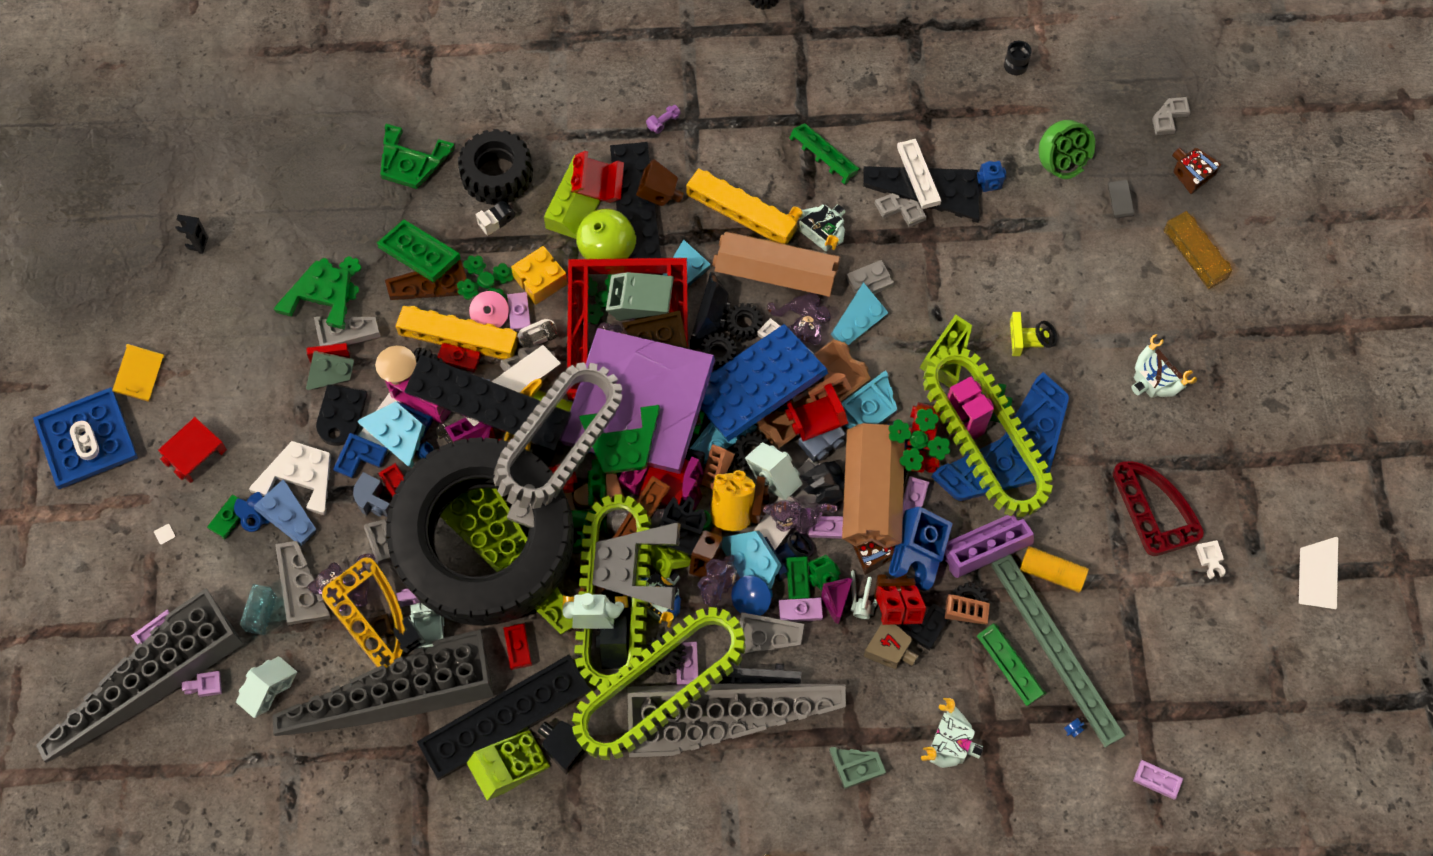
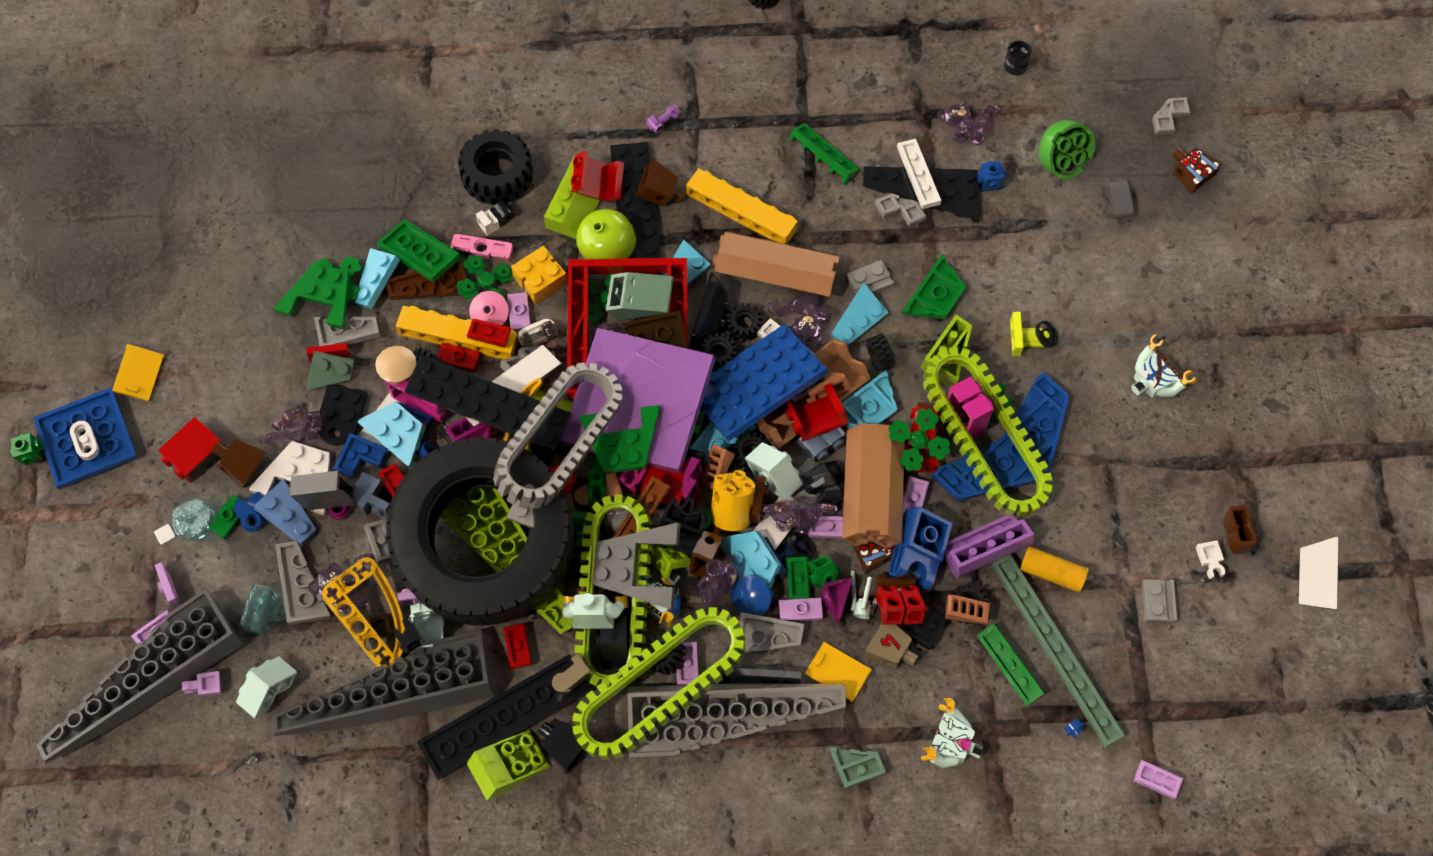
black hinge [175,214,208,254] -> none
green wing [380,124,455,189] -> none
torso [788,205,845,252] -> none
dark red beam [1112,461,1204,556] -> none
clear yellow brick [1163,211,1233,289] -> none
none -> green brick [10,433,44,466]
none -> lavender plate [155,562,181,608]
none -> clear light blue plate [172,499,214,541]
none -> reddish brown torso [211,439,266,488]
none -> animal [264,408,322,446]
none -> dark grey brick [289,471,356,510]
none -> magenta plate [328,506,350,520]
none -> medium azure wing [354,248,400,310]
none -> bright pink piece [451,234,513,263]
none -> red plate [467,318,512,348]
none -> dark tan leg [552,653,595,693]
none -> yellow container [804,642,872,703]
none -> black tyre [866,333,895,373]
none -> green wing [902,254,966,319]
none -> animal [938,103,1001,146]
none -> light grey plate [1142,579,1177,623]
none -> reddish brown brick [1223,505,1256,554]

